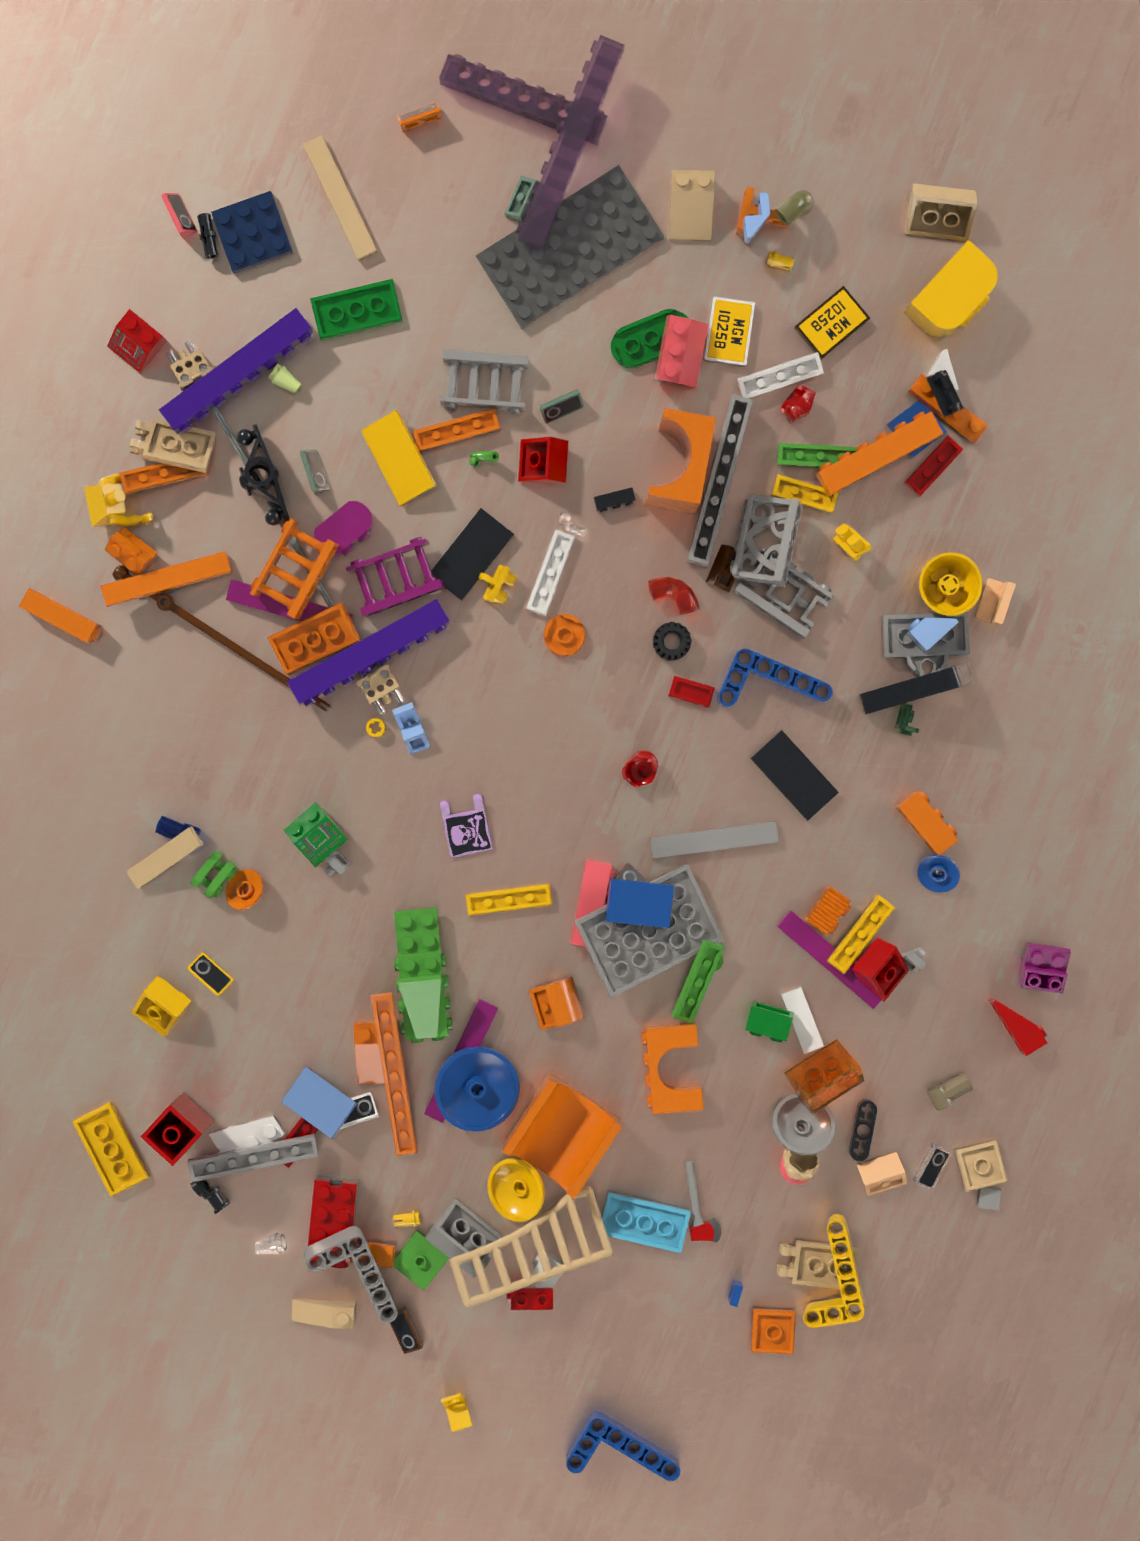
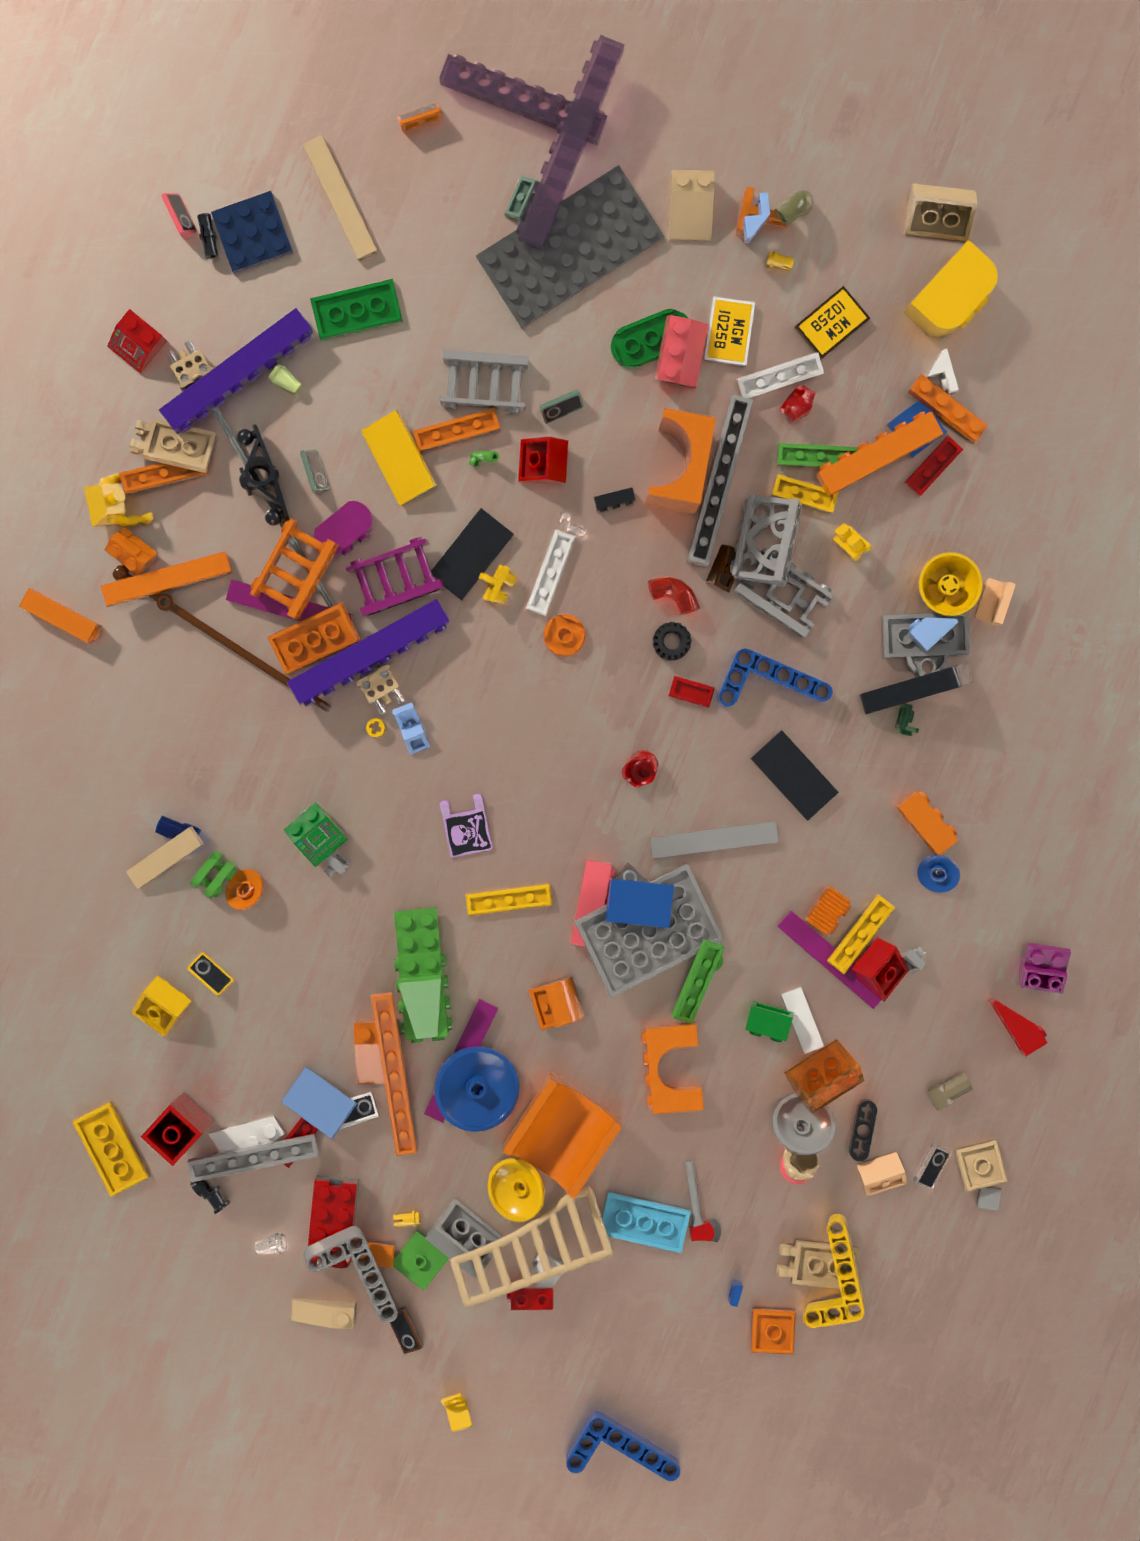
black hinge [926,370,964,417] -> none

